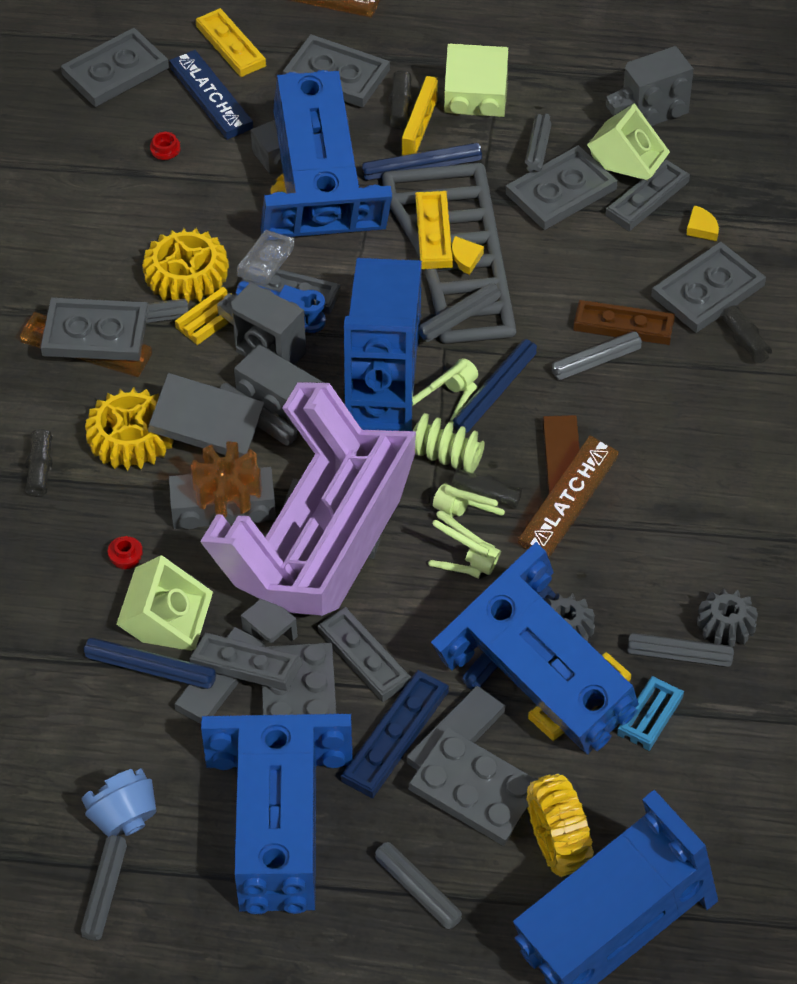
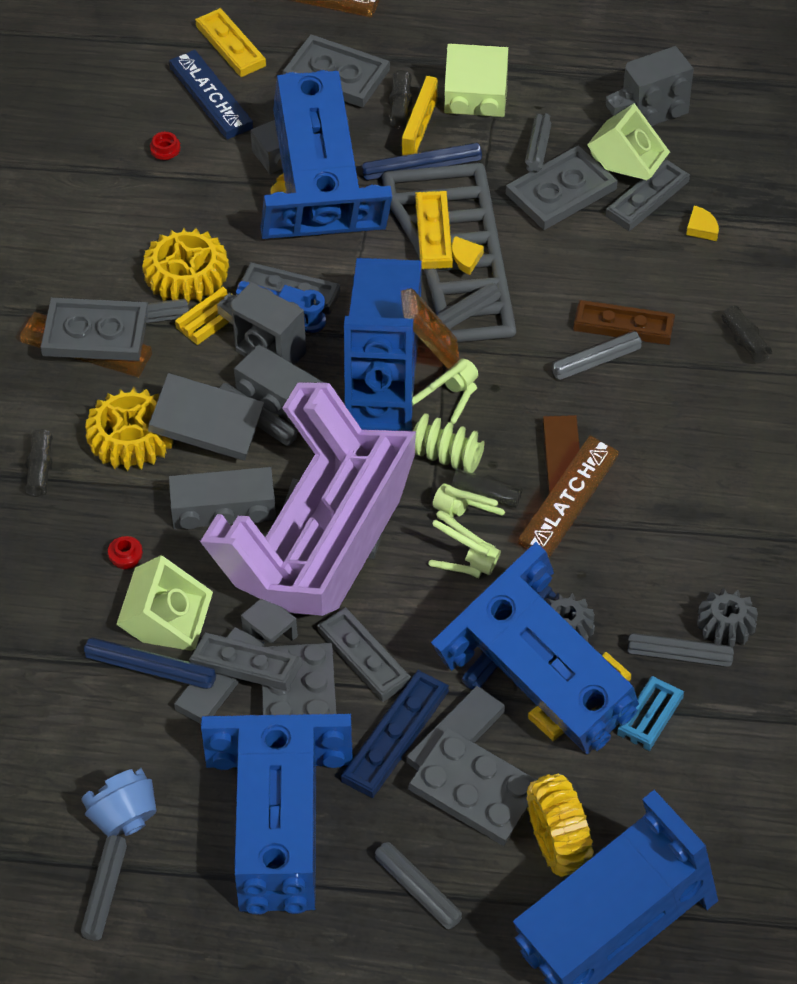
dark grey plate [61,28,169,107] -> none
clear orange gear [191,441,262,517] -> none
clear plate [237,230,294,285] -> none
dark blue axle [453,339,537,433] -> none
dark grey plate [651,242,766,333] -> none
none -> clear orange tile [401,288,460,369]

